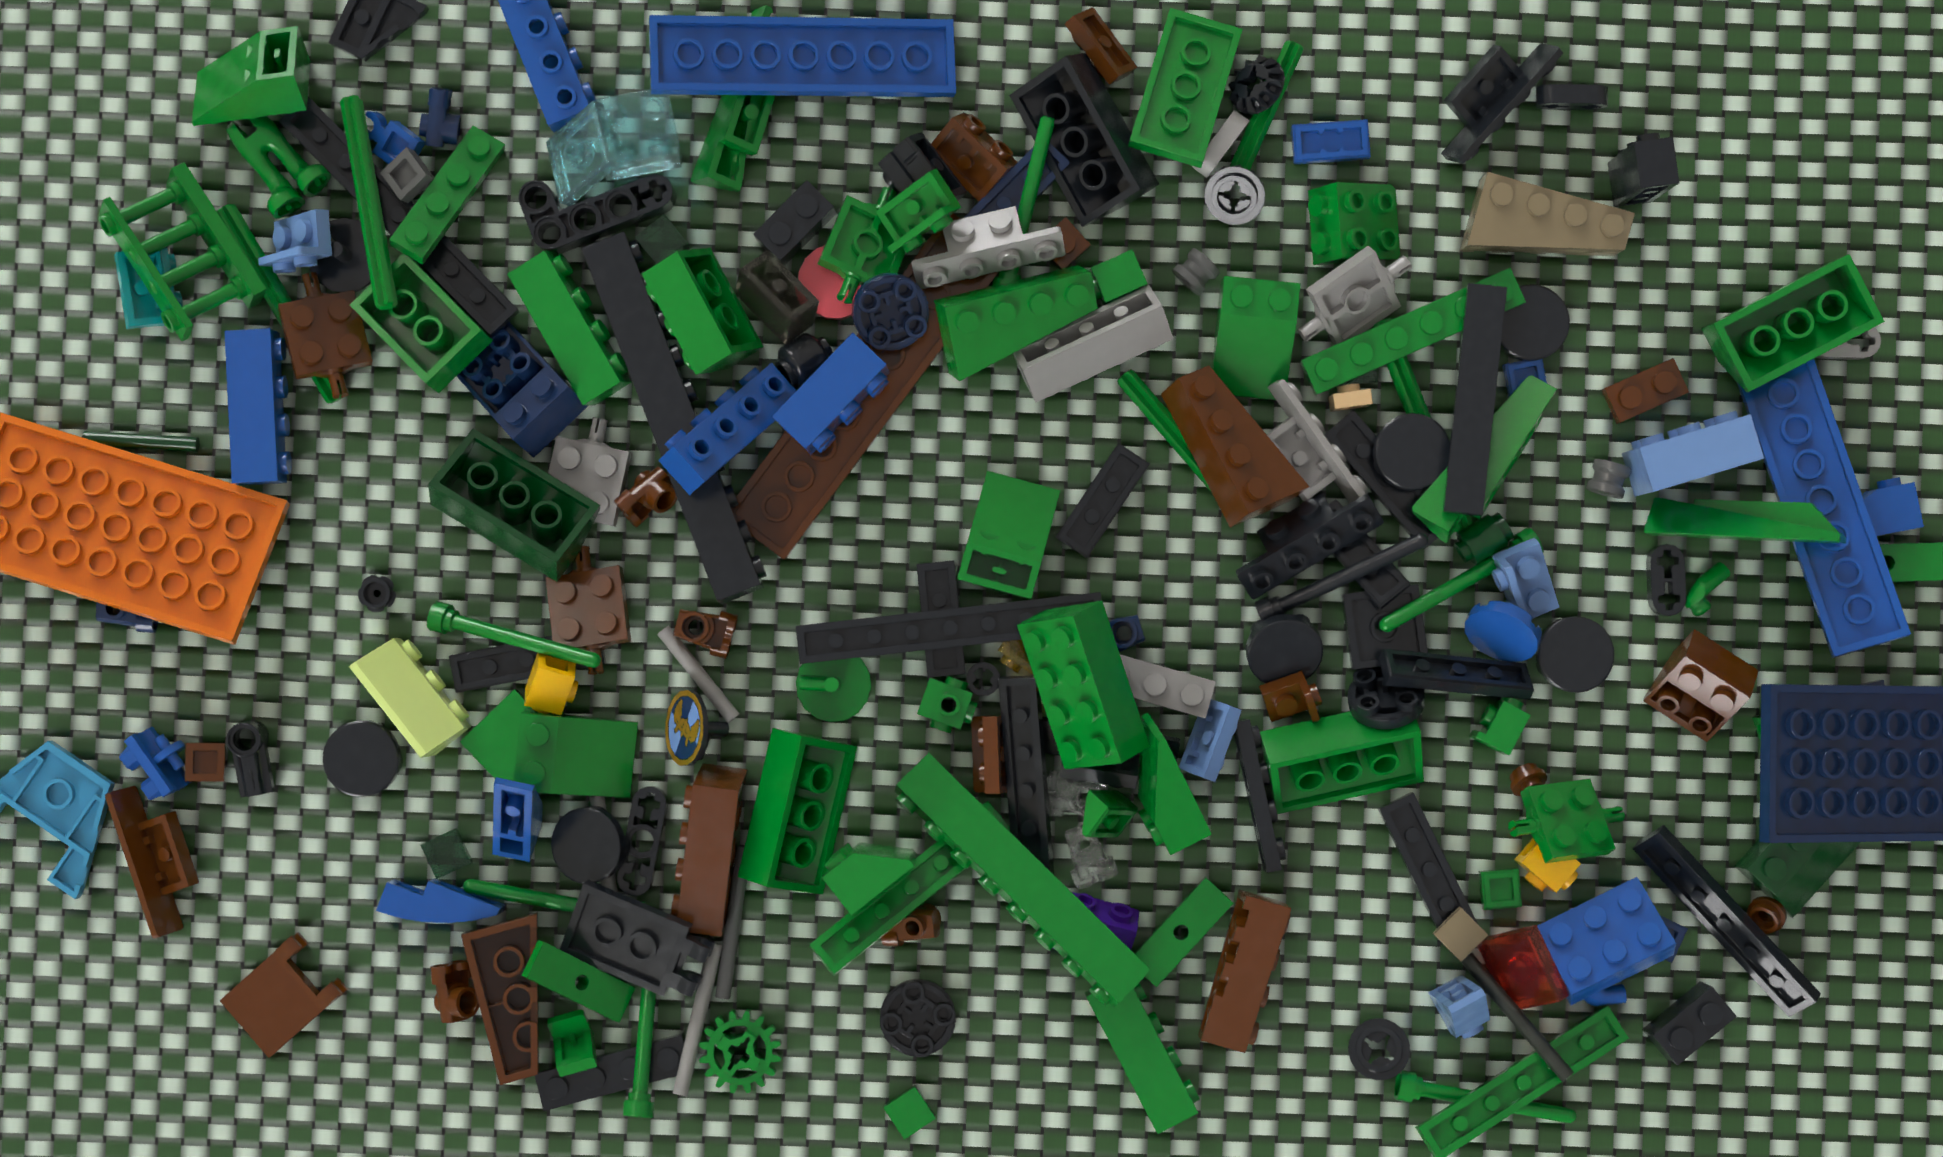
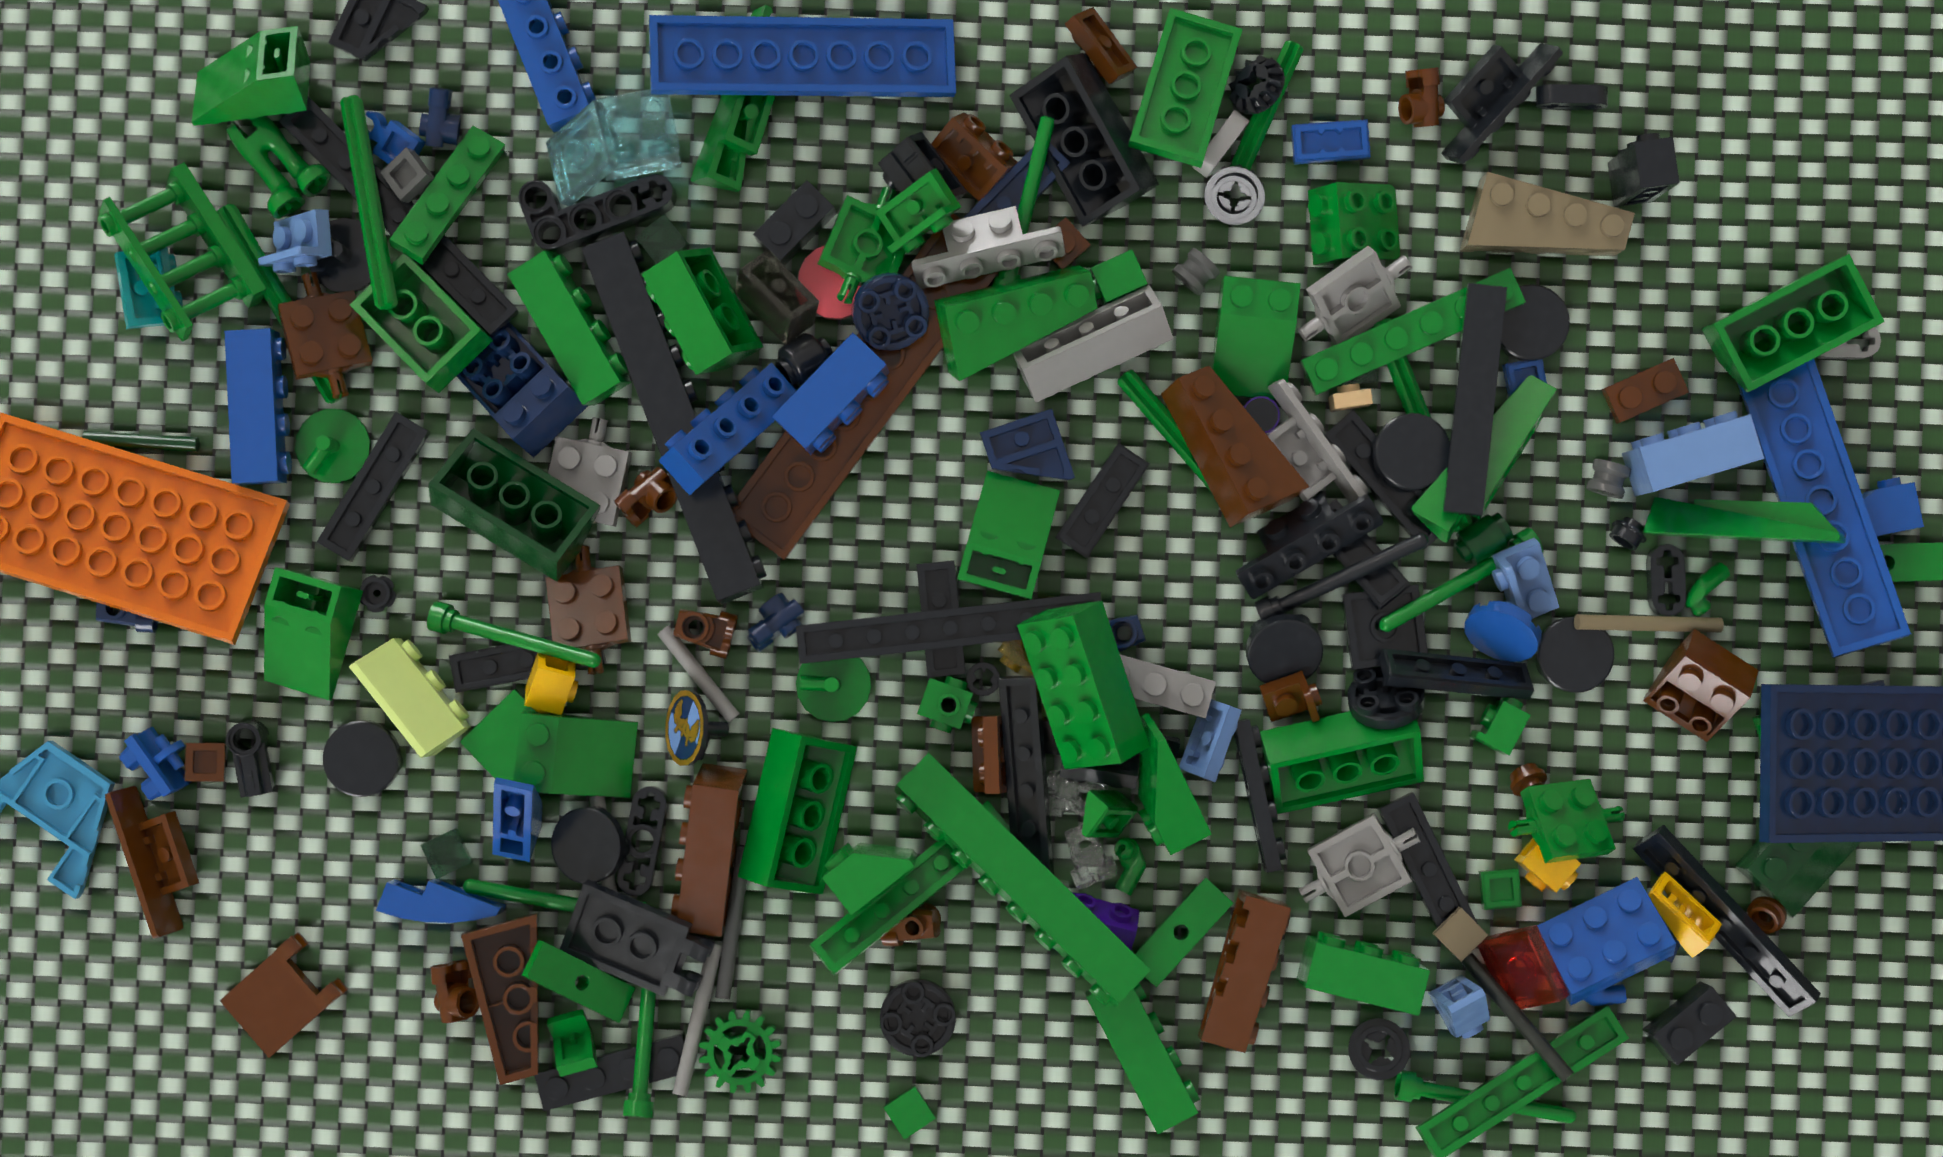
none -> green slope [264,567,363,701]
none -> green shield [295,409,371,483]
none -> black plate [317,412,431,562]
none -> dark blue plate [747,592,804,653]
none -> dark blue wing [980,409,1075,480]
none -> green arm [1114,838,1146,896]
none -> black tile [1244,396,1280,434]
none -> green brick [1297,931,1430,1016]
none -> light grey plate [1299,813,1421,917]
none -> reddish brown plate [1398,67,1445,128]
none -> dark tan bar [1574,614,1724,633]
none -> black plate [1609,517,1647,551]
none -> yellow slope [1648,872,1722,958]

